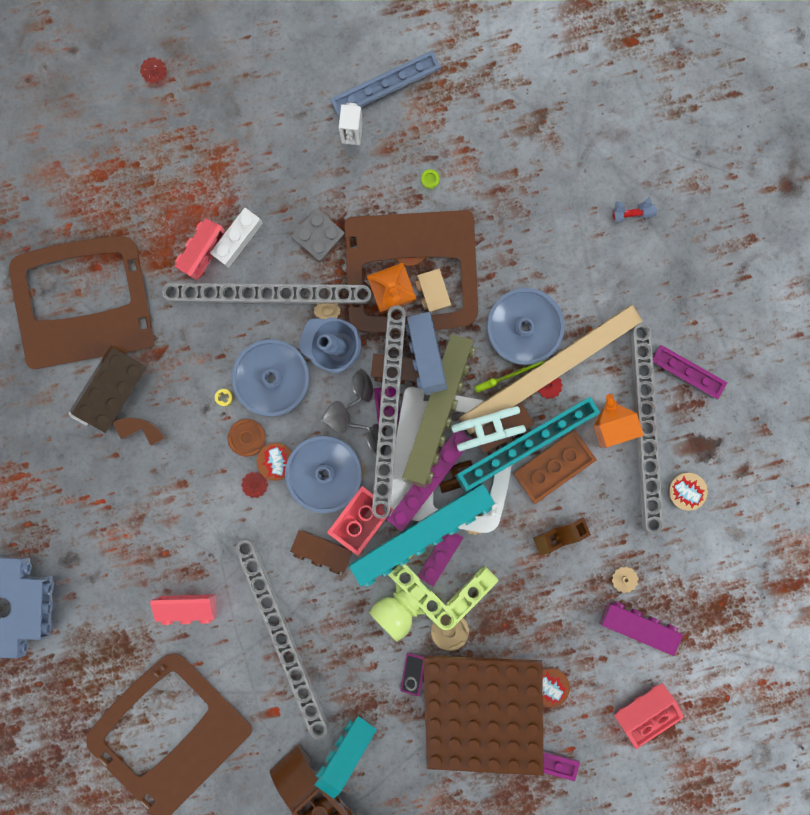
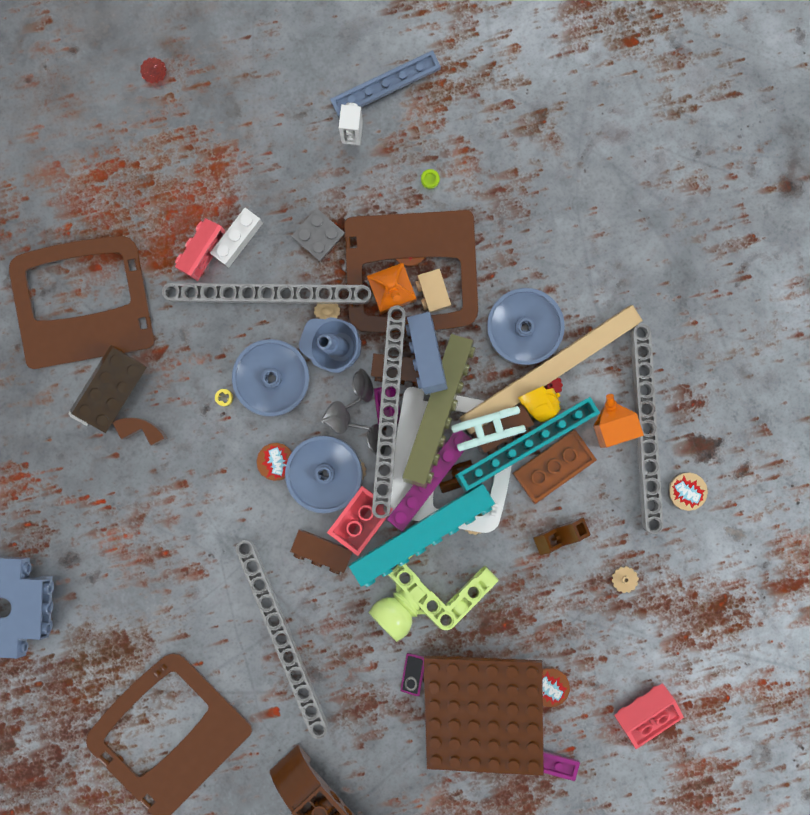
coral slope [150,594,217,625] -> none
dark orange tile [227,419,266,457] -> none
clear red piece [241,472,268,498] -> none
teal brick [314,716,377,799] -> none
magenta plate [417,533,464,587] -> none
tan tile [431,614,469,651] -> none
lime sword [474,361,545,393] -> none
magenta brick [599,601,683,656] -> none
sand blue piece [612,197,657,222] -> none
magenta plate [653,345,728,400] -> none
none -> yellow helmet [518,386,560,422]

